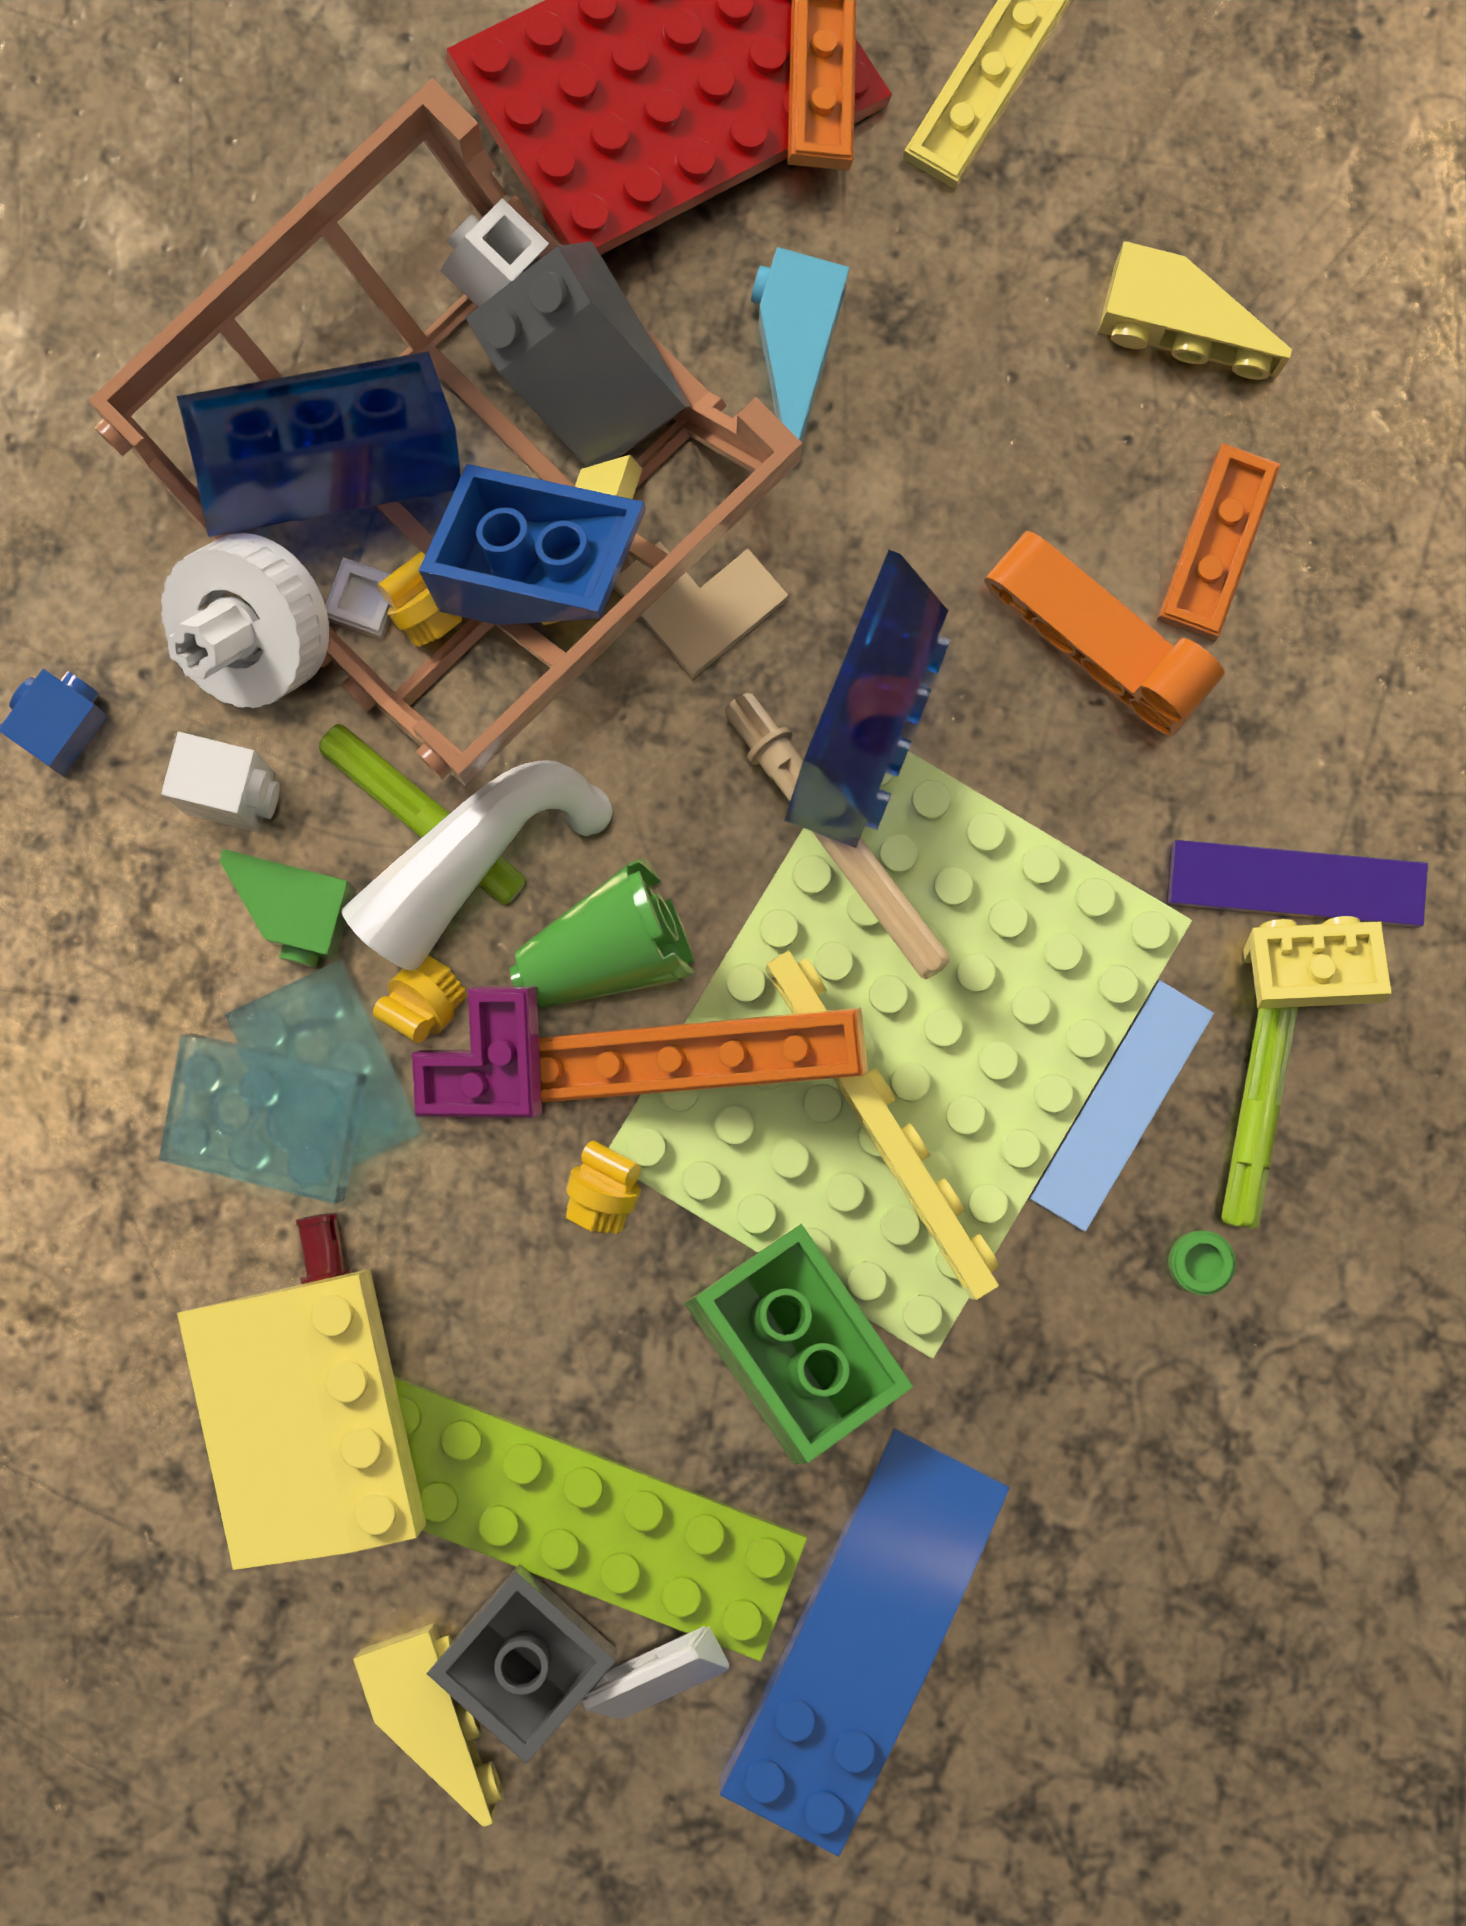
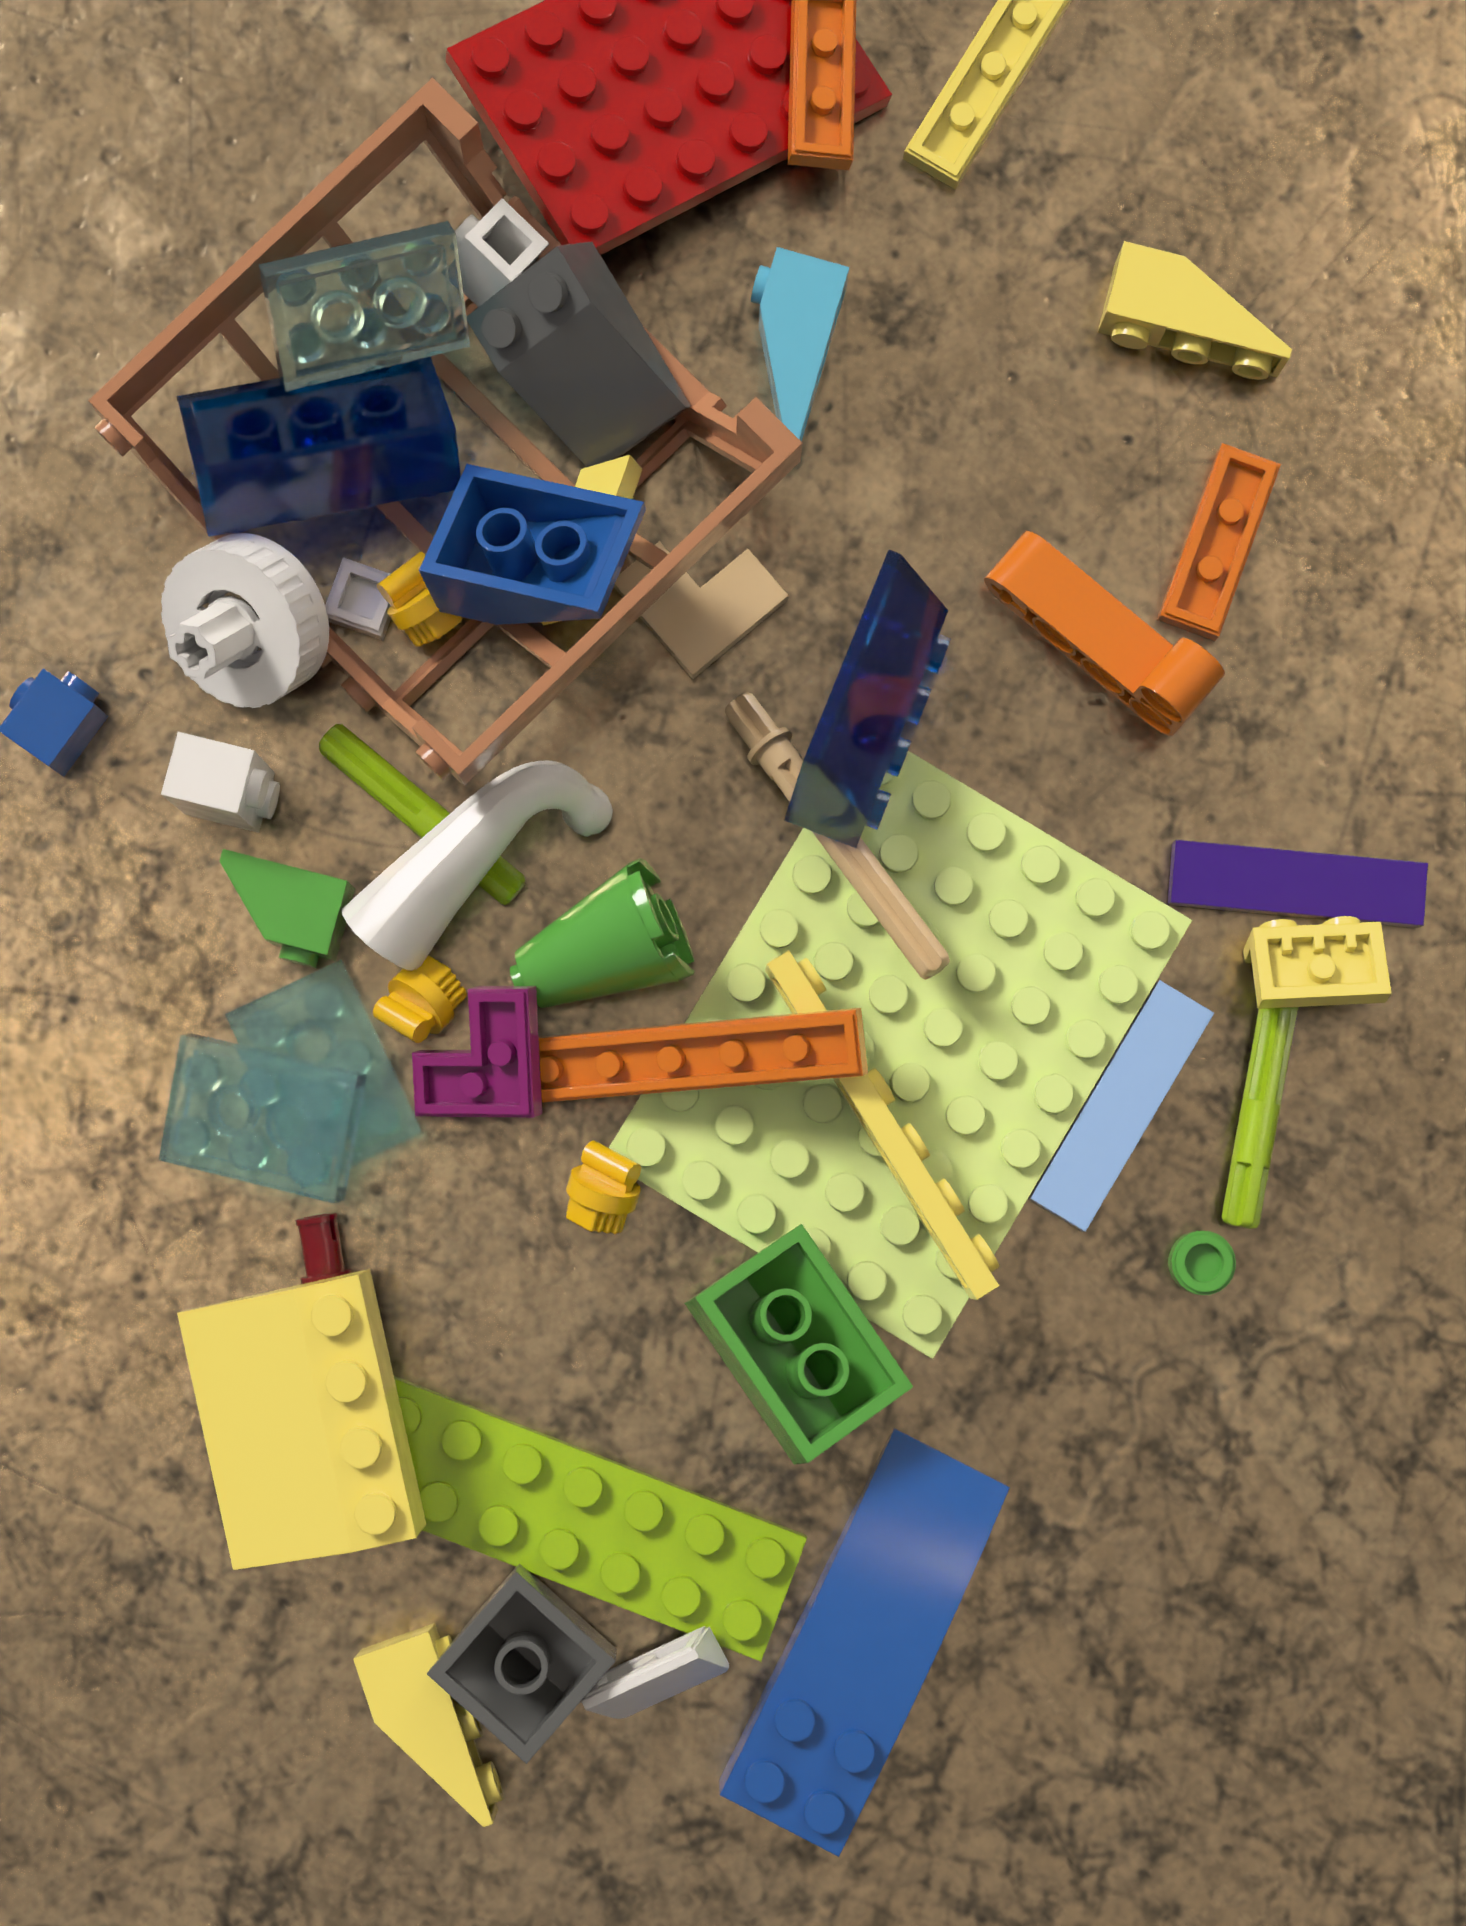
none -> clear light blue plate [259,221,470,391]

